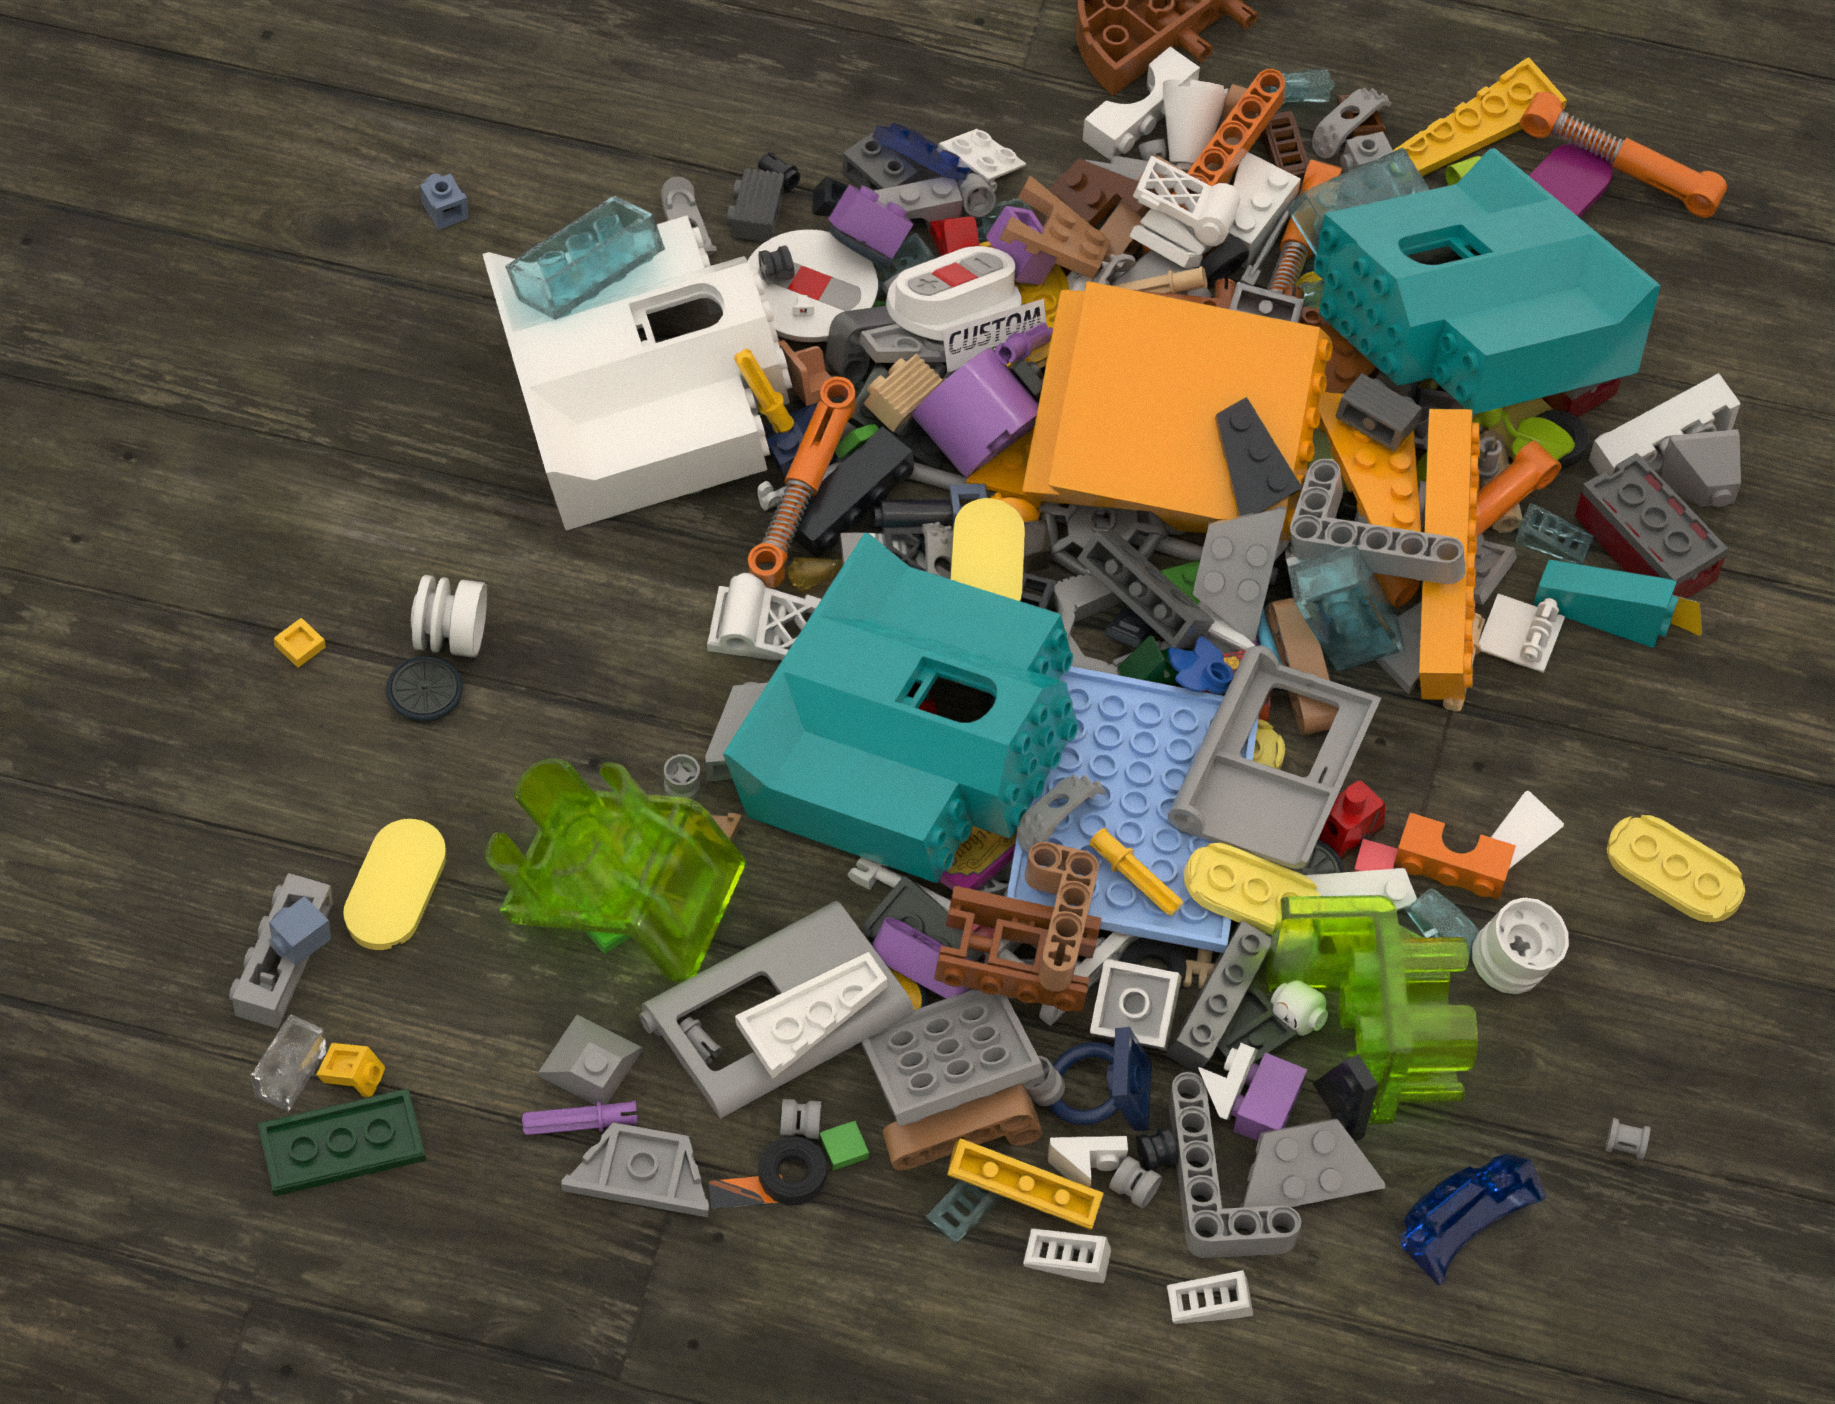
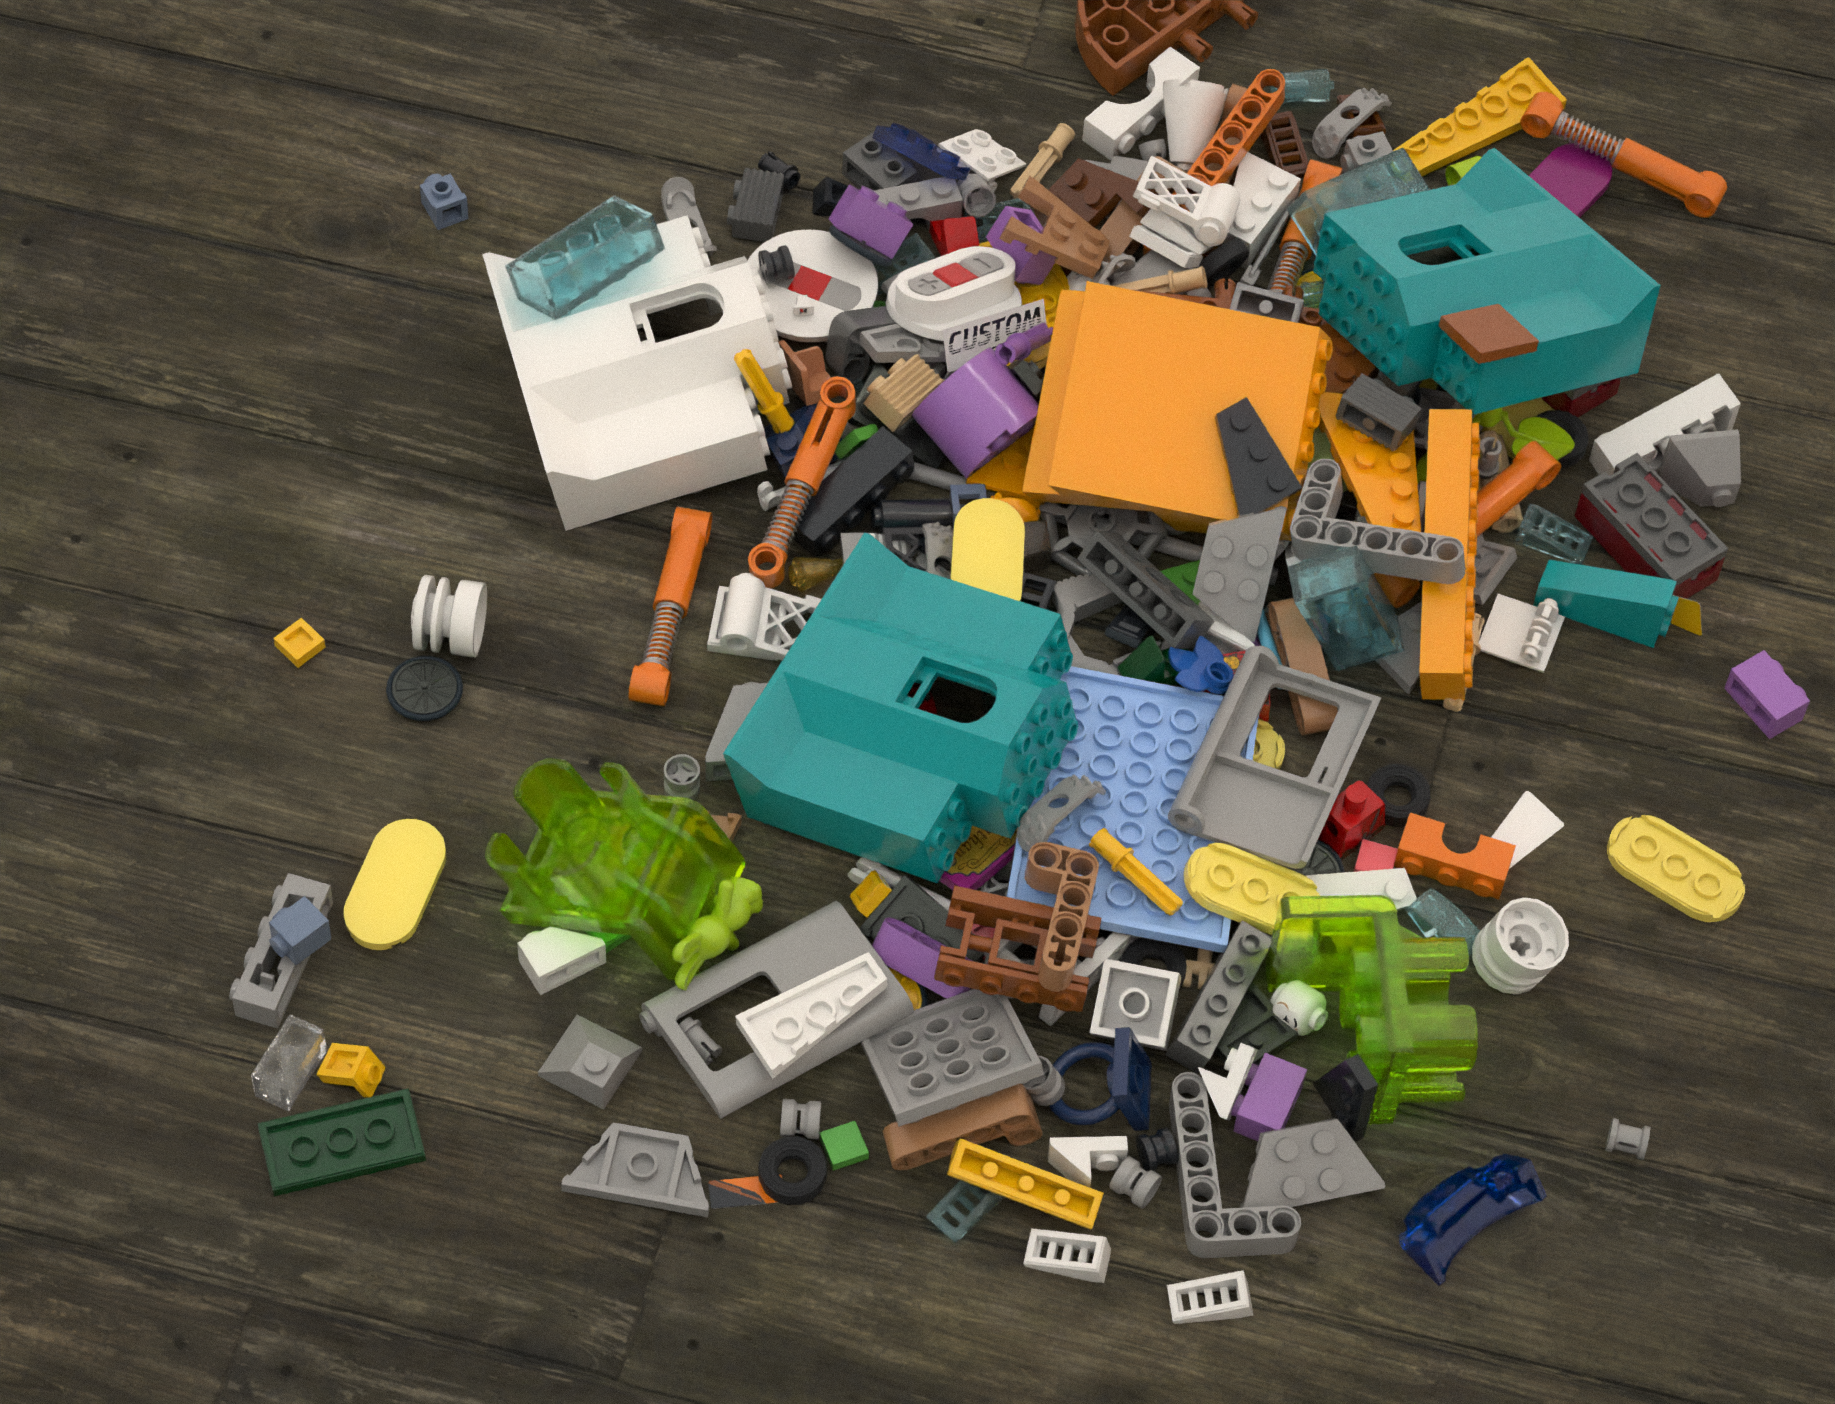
medium lavender axle [522,1100,638,1135] -> none
none -> slope [517,926,606,995]
none -> orange piece [628,507,713,707]
none -> lime animal [672,877,763,991]
none -> yellow tile [850,870,892,917]
none -> tan axle [1010,123,1075,202]
none -> black tyre [1367,764,1431,827]
none -> dark orange tile [1439,304,1539,364]
none -> medium lavender brick [1724,650,1810,739]

